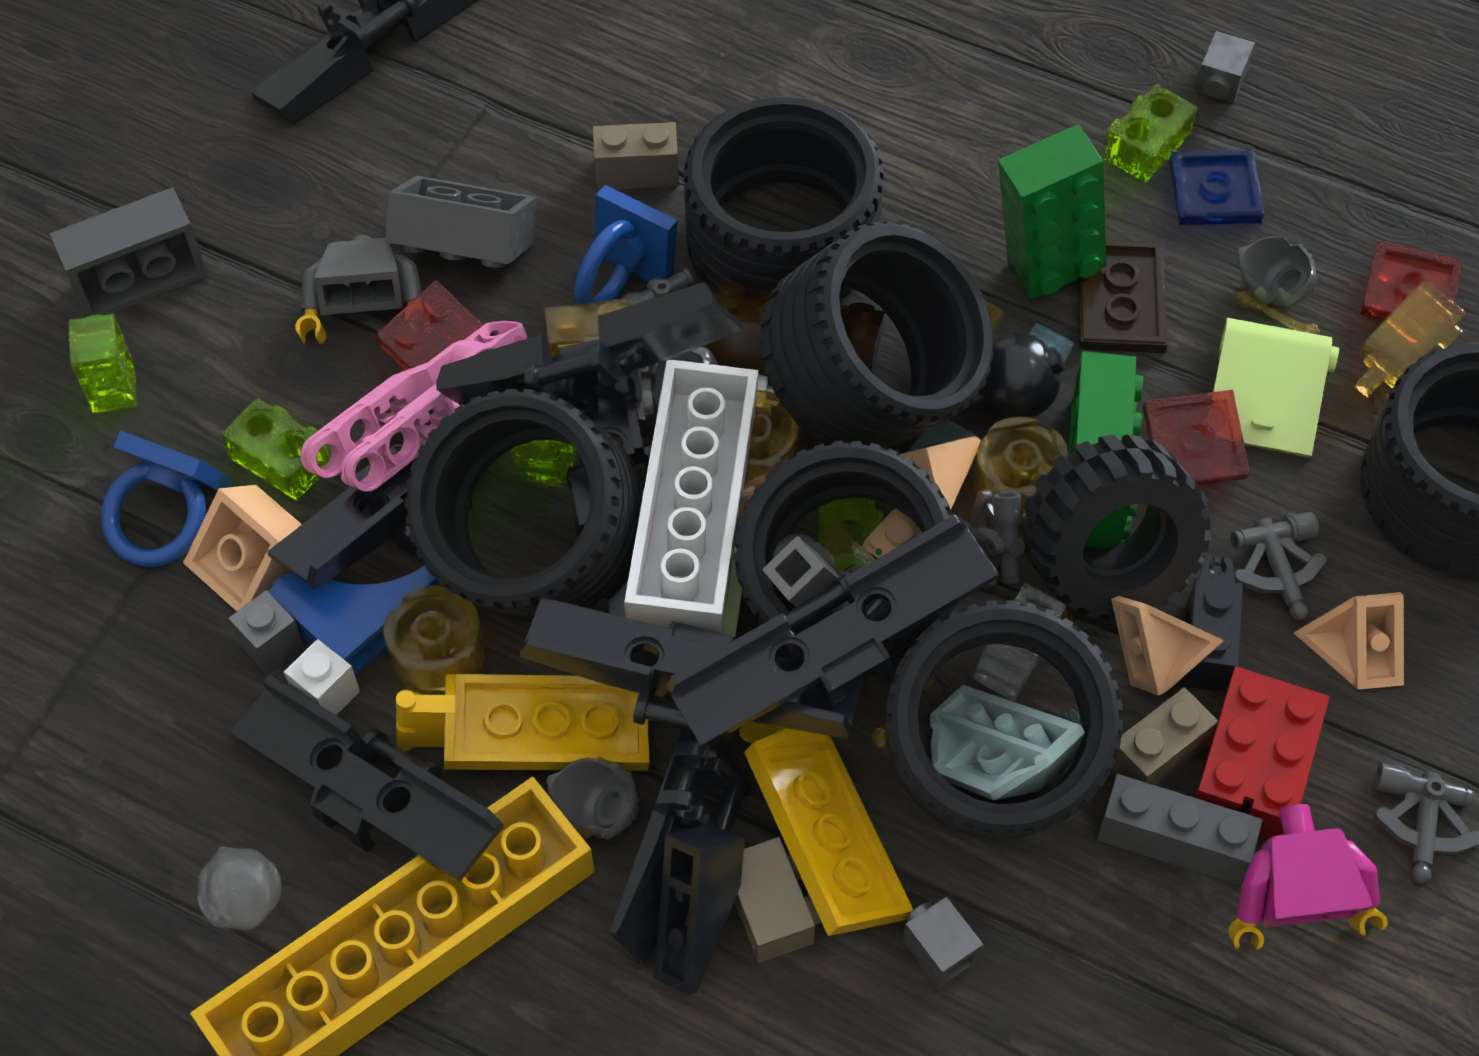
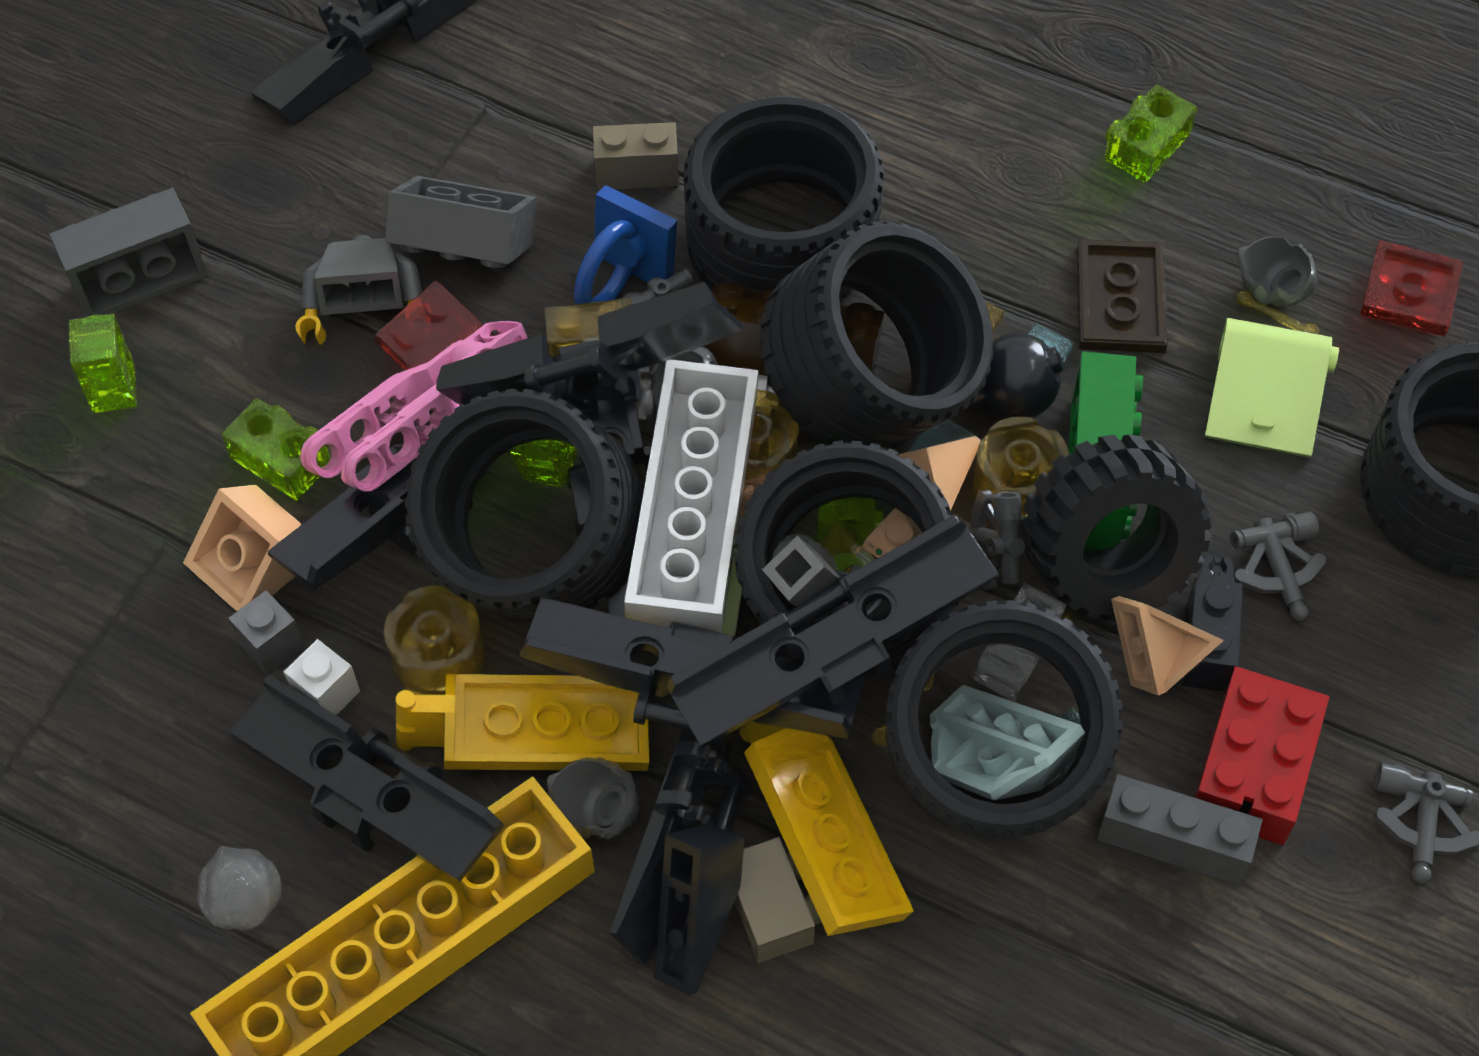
blue tile [101,430,234,567] -> none
blue arch [268,566,451,677] -> none
flat silver brick [903,897,983,989] -> none
green brick [998,124,1107,301] -> none
dark tan brick [1111,687,1218,786] -> none
clear red plate [1142,390,1251,485] -> none
clear blue tile [1169,150,1265,225] -> none
flat silver brick [1195,31,1255,104] -> none
dark pink torso [1228,804,1388,950] -> none
light nougat slope [1294,592,1404,690] -> none
clear yellow hinge [1354,279,1466,398] -> none

